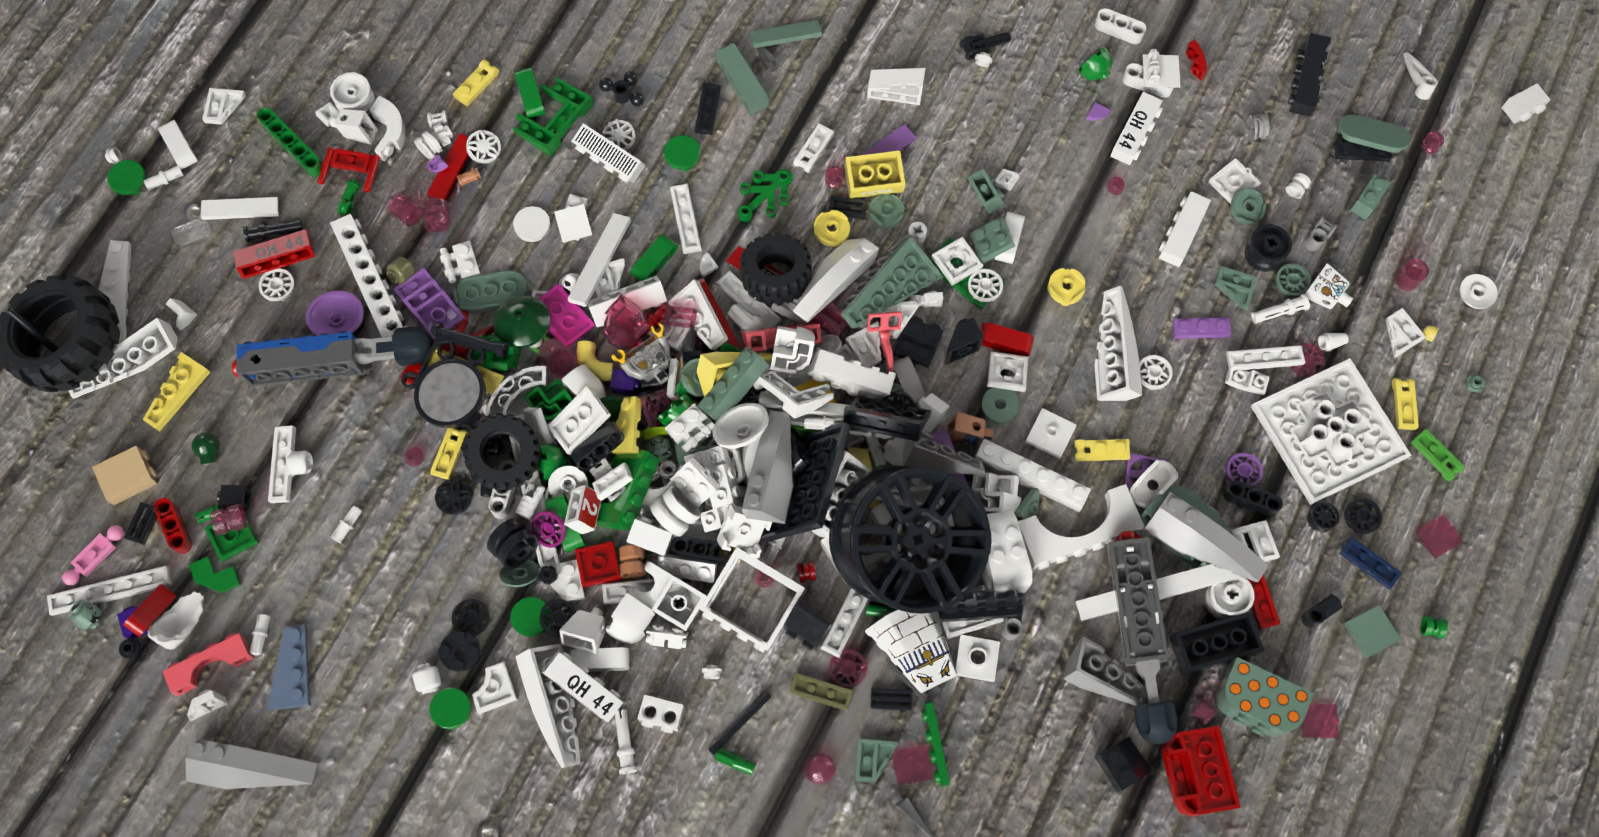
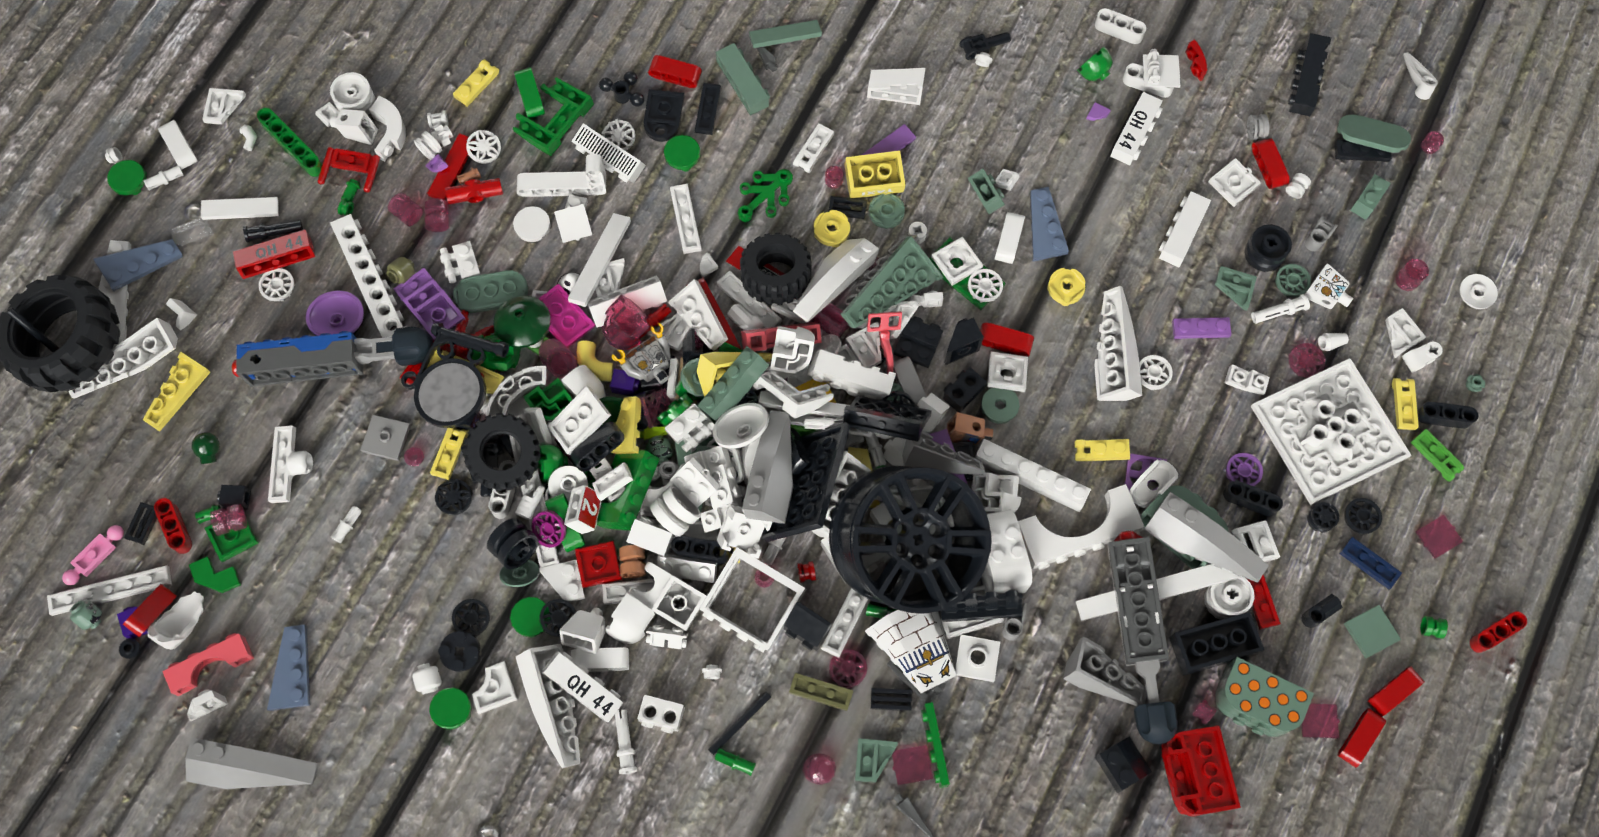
tan brick [92,446,158,505] -> none
white axle [250,614,271,655] -> none
black plate [538,566,558,585] -> none
green beam [630,234,679,281] -> none
clear pink tile [660,306,698,329] -> none
sand green plate [970,216,1015,264] -> none
sand green plate [1015,488,1039,519] -> none
white plate [1025,408,1077,459] -> none
clear pink plate [1107,177,1125,195] -> none
white tile [1226,345,1305,371] -> none
sand green tile [1230,188,1266,225] -> none
light yellow hinge [1423,325,1439,342] -> none
white brick [1501,83,1550,124] -> none
none -> sand blue wing [93,239,183,292]
none -> white arm [240,125,257,151]
none -> light grey plate [361,415,411,461]
none -> red piece [445,178,503,204]
none -> white beam [517,154,606,197]
none -> black tile [643,89,684,142]
none -> red beam [648,55,702,88]
none -> black brick [943,367,987,413]
none -> sand blue wing [1030,187,1069,262]
none -> red beam [1252,138,1289,189]
none -> red beam [1337,708,1386,768]
none -> red beam [1367,666,1425,717]
none -> white piece [1402,341,1442,373]
none -> black beam [1417,401,1479,429]
none -> red beam [1469,611,1527,653]

